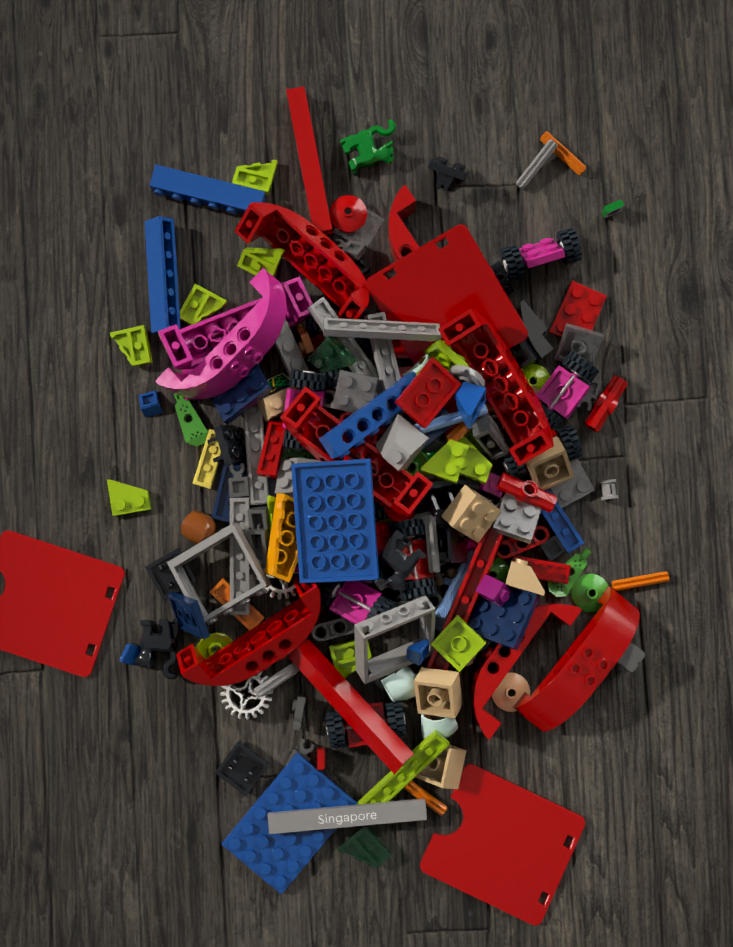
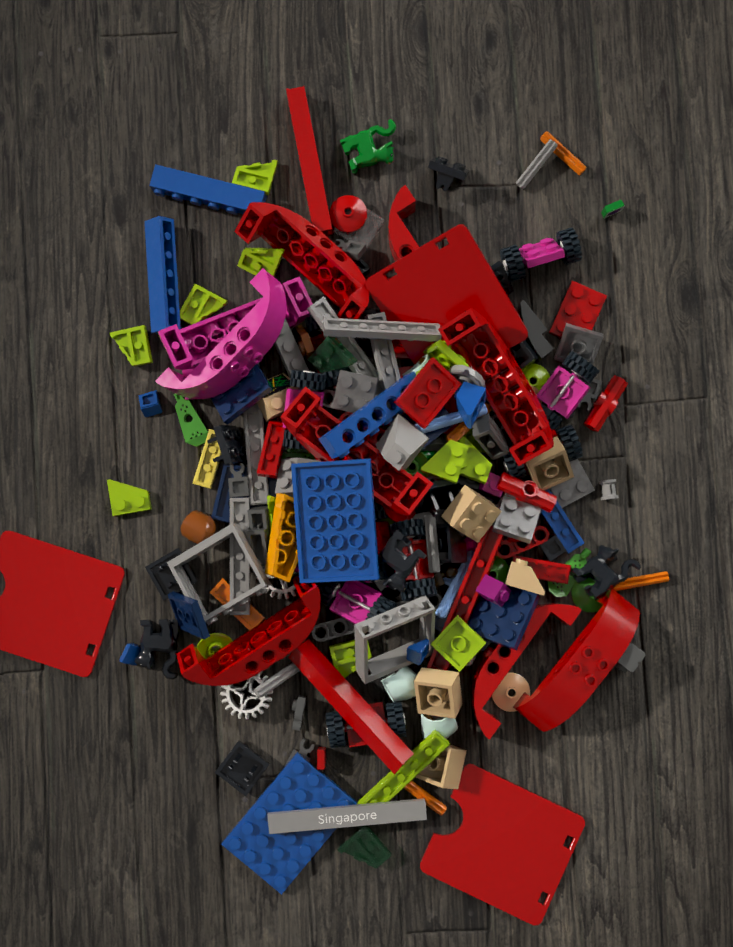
none -> black animal [572,545,641,600]

